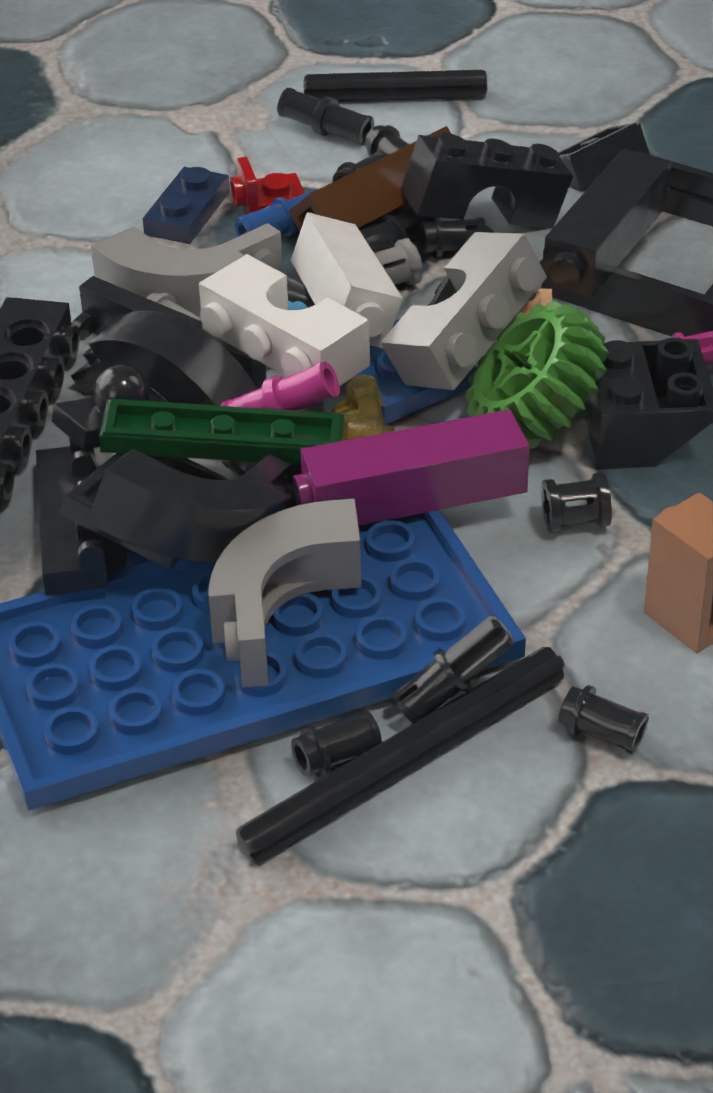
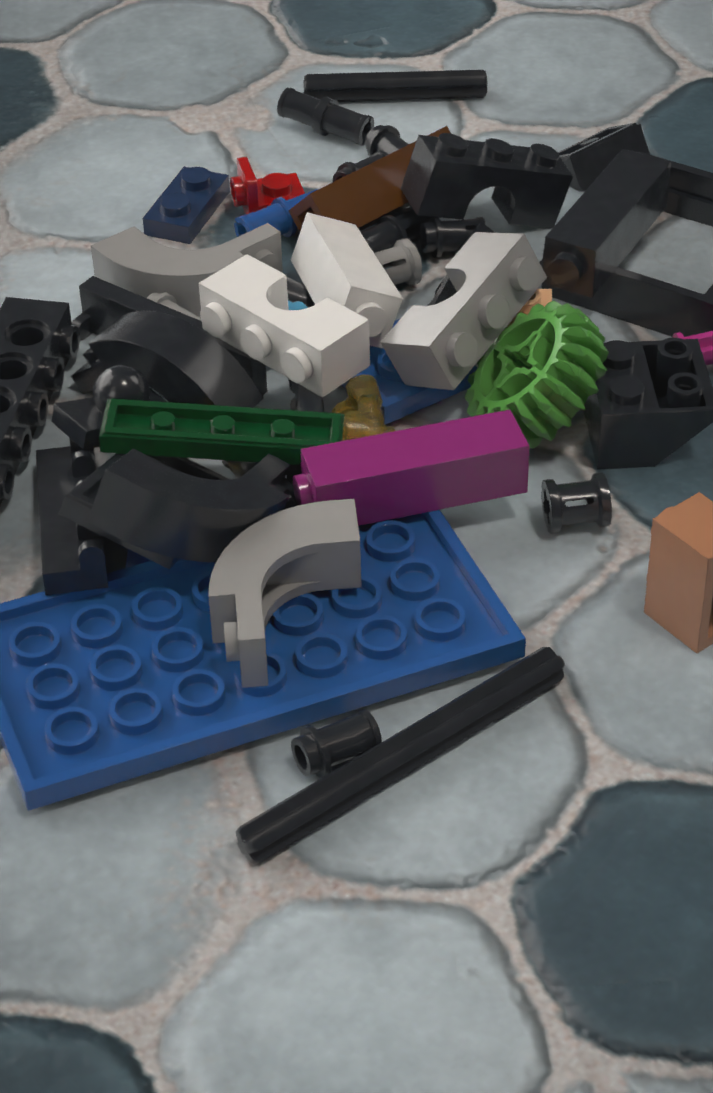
dark pink pin [221,361,340,411] -> none
black axle [391,616,514,723] -> none
black pin [558,684,649,754] -> none

